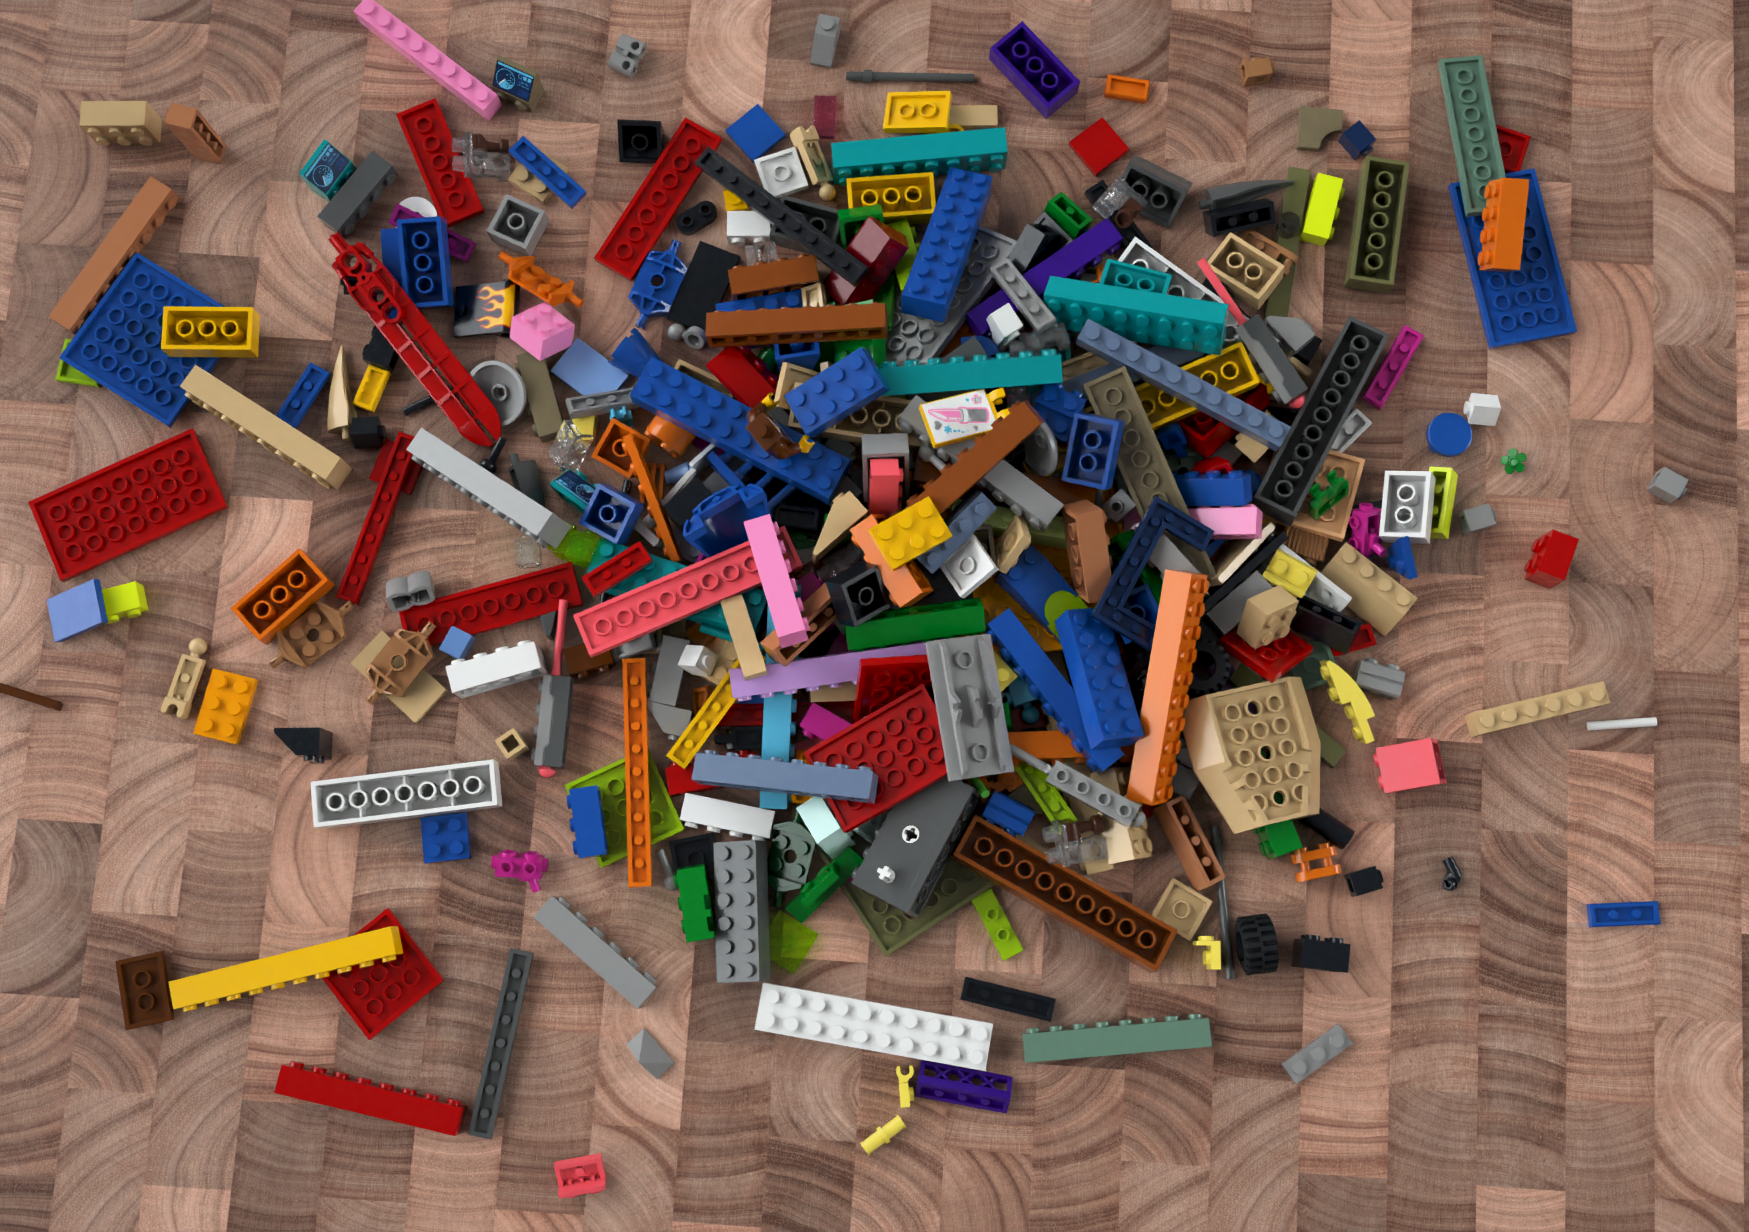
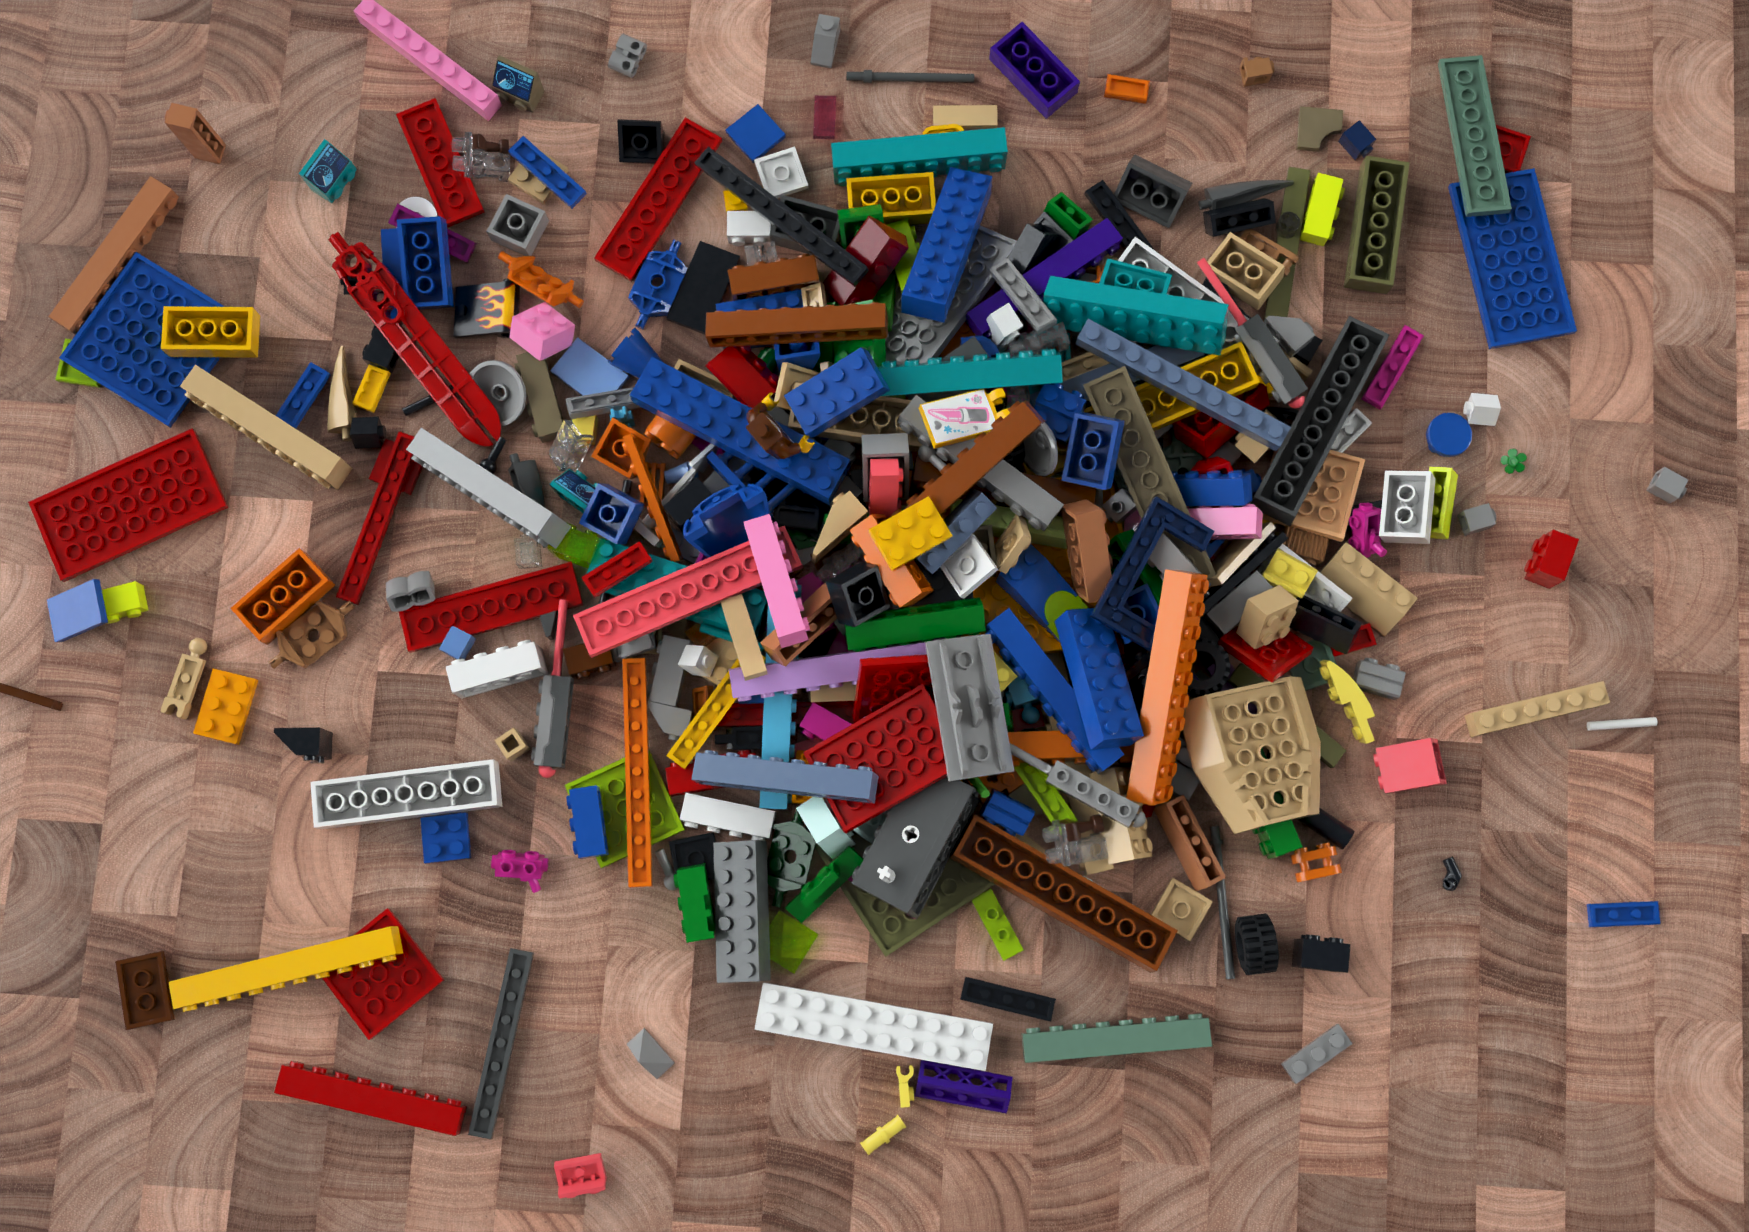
tan brick [79,101,162,146] -> none
dark grey brick [317,151,397,238] -> none
tan tile [351,631,448,724] -> none
medium nougat plate [365,621,437,705] -> none
light grey brick [534,896,658,1009] -> none
light grey plate [668,324,707,349] -> none
black plate [677,201,717,236] -> none
tan plate [790,125,836,201] -> none
yellow plate [883,91,952,133] -> none
red tile [1068,117,1129,177] -> none
clear hips [1092,176,1148,228] -> none
blue plate [1157,422,1188,458] -> none
light yellow bracket [1192,936,1221,970] -> none
green plate [1309,469,1349,520] -> none
black brick [1344,866,1384,897] -> none
blue wing [1387,536,1418,580] -> none
orange brick [1477,178,1529,272] -> none

